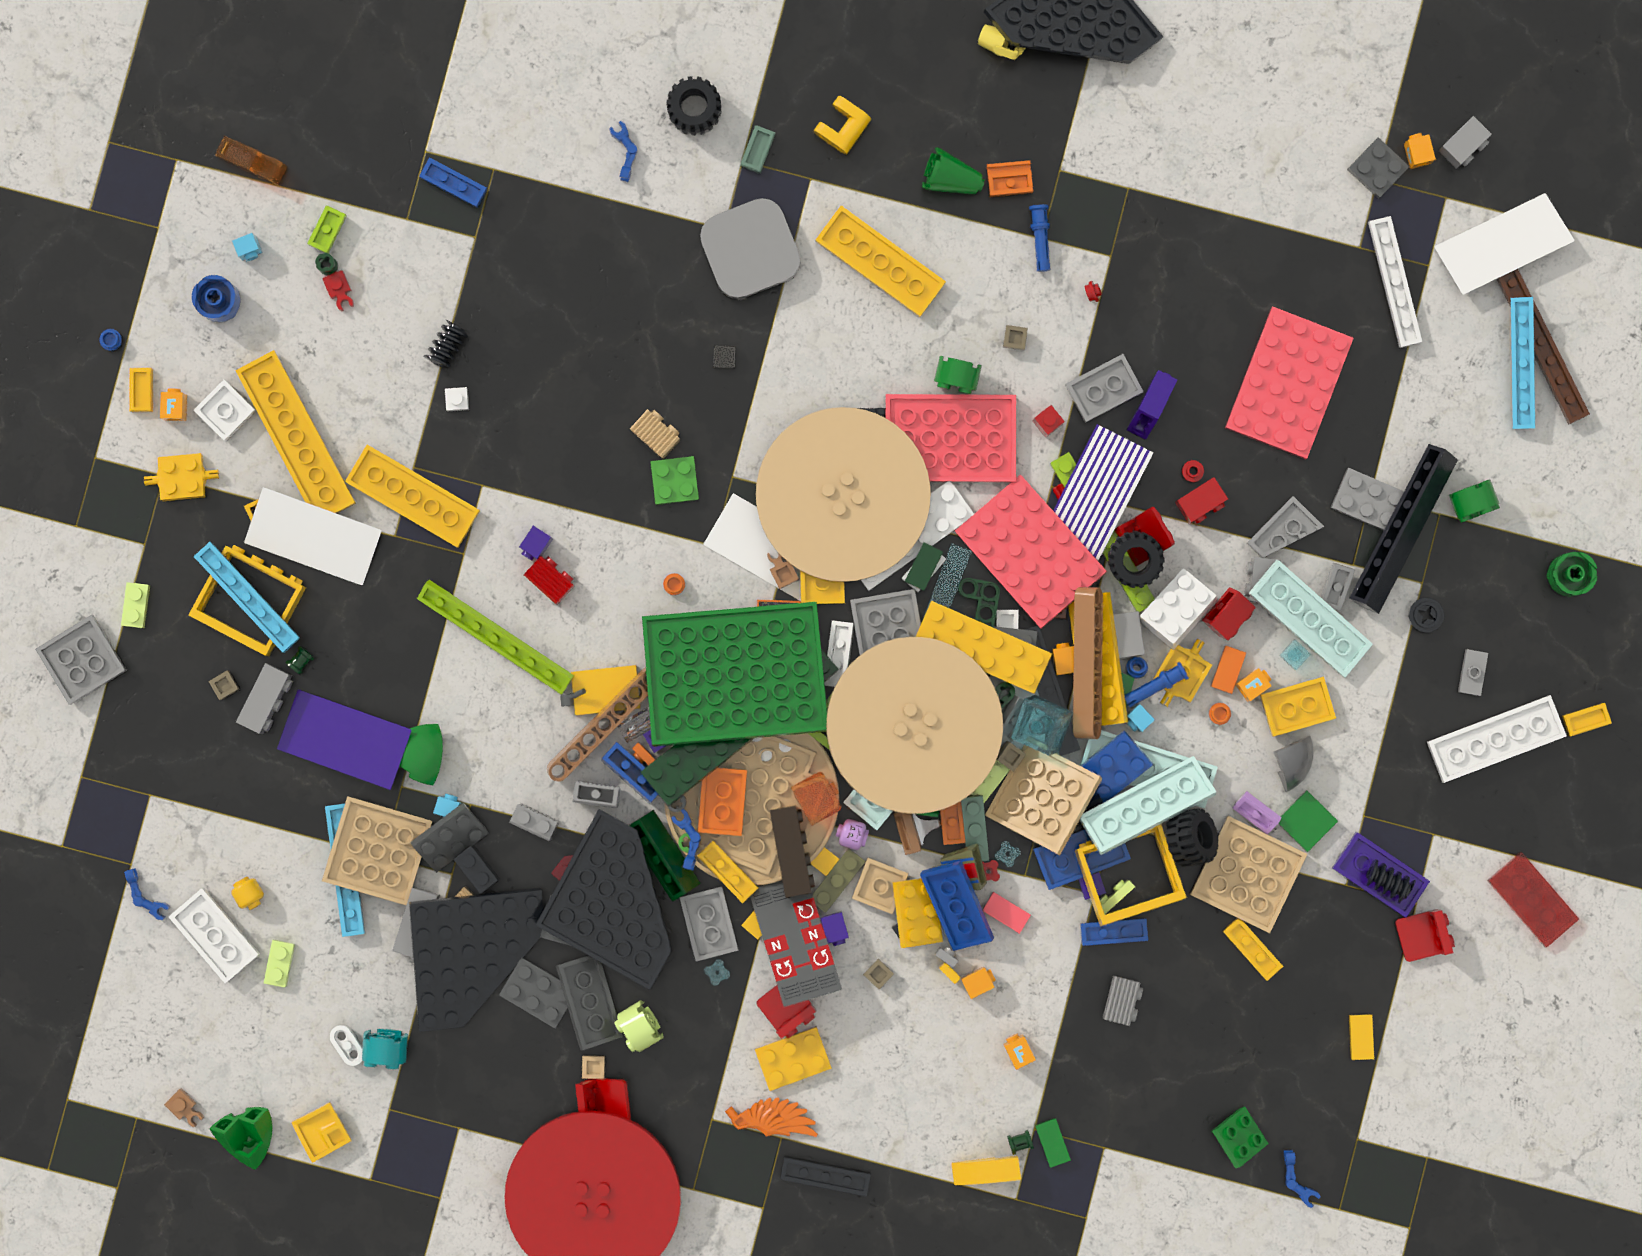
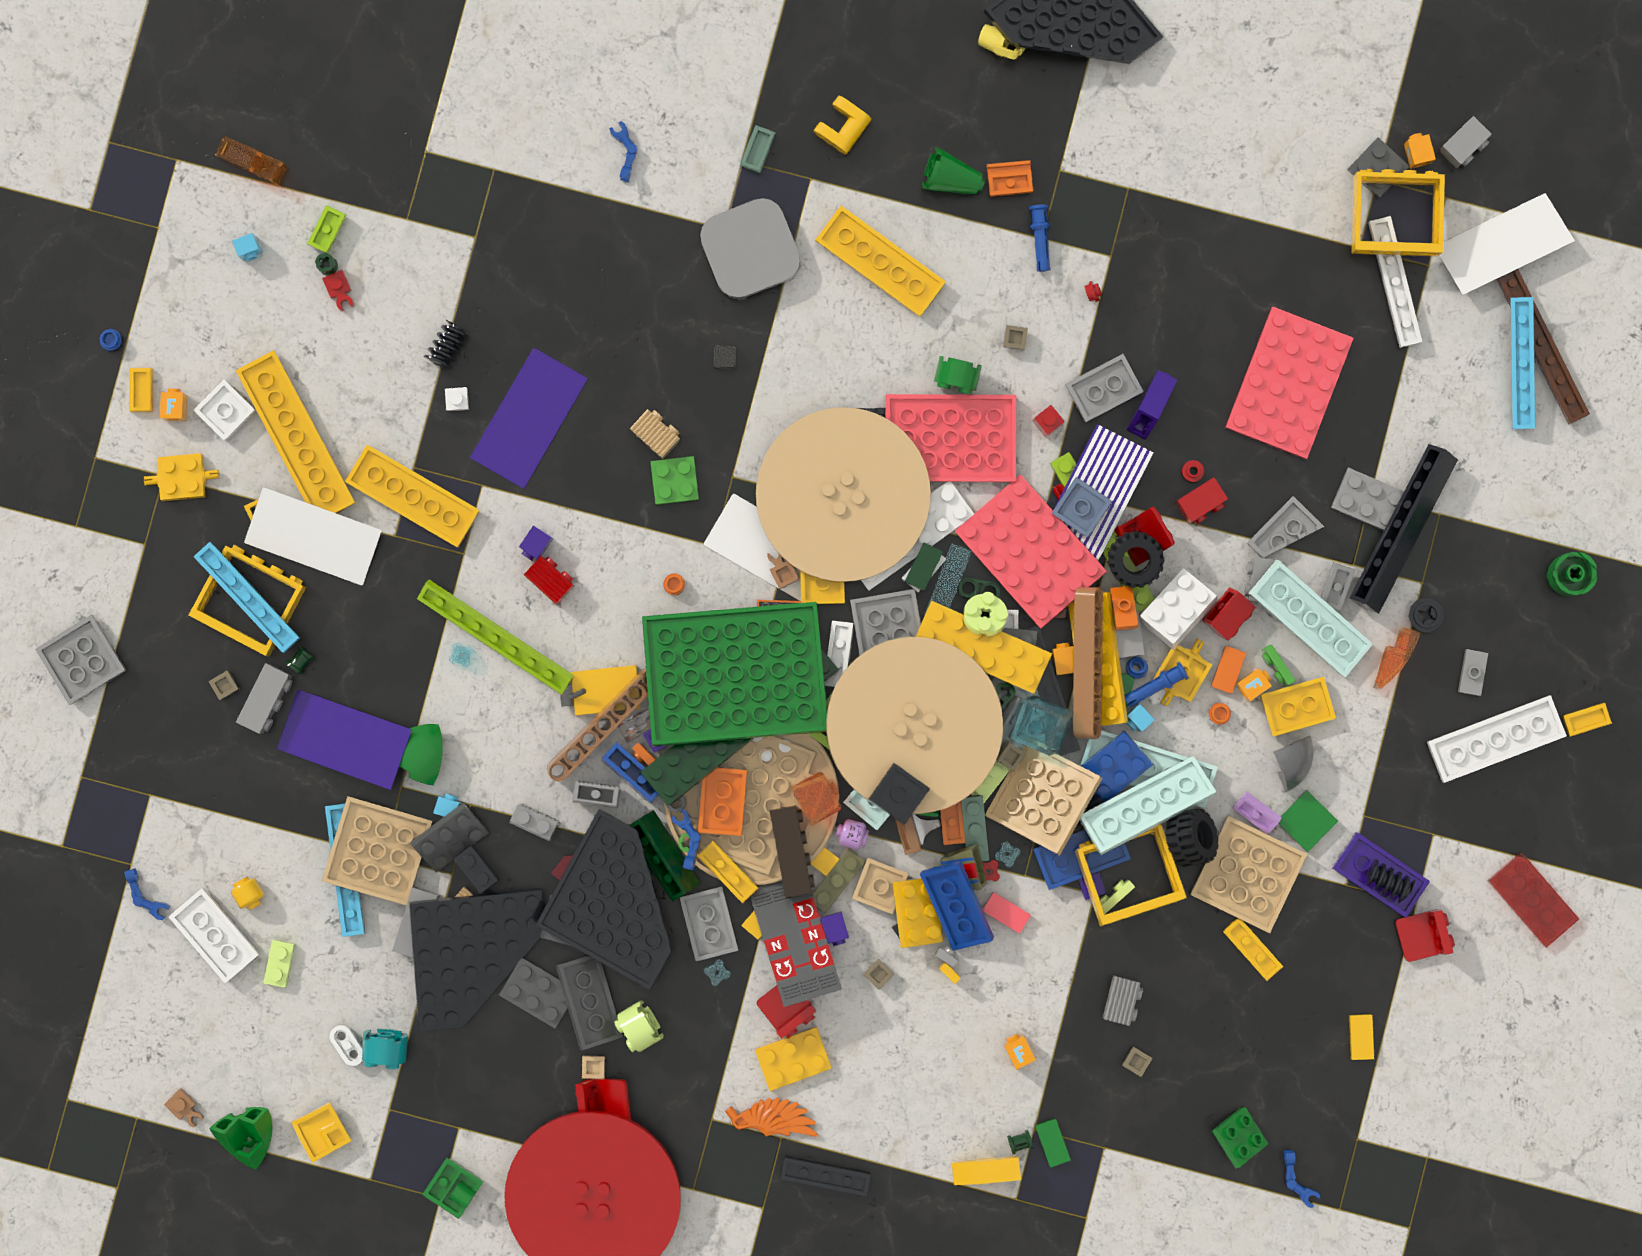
yellowish green plate [121,582,150,628] -> none
blue brick [192,275,240,322] -> none
blue plate [419,157,487,208] -> none
black tyre [666,76,722,136] -> none
light orange brick [960,966,996,999] -> none
blue plate [1080,918,1148,946] -> none
clear light blue plate [1279,639,1311,670] -> none
green brick [1449,479,1500,523] -> none
none -> green plate [422,1157,484,1219]
none -> clear light blue plate [449,643,474,667]
none -> dark purple sticker [470,348,588,489]
none -> black plate [868,763,930,825]
none -> yellowish green plate [963,592,1008,636]
none -> sand blue plate [1052,477,1113,538]
none -> orange plate [1110,586,1138,631]
none -> dark tan plate [1122,1046,1153,1077]
none -> bright green plate [1261,644,1296,686]
none -> yellow window [1351,169,1445,256]
none -> clear orange slope [1373,627,1421,689]

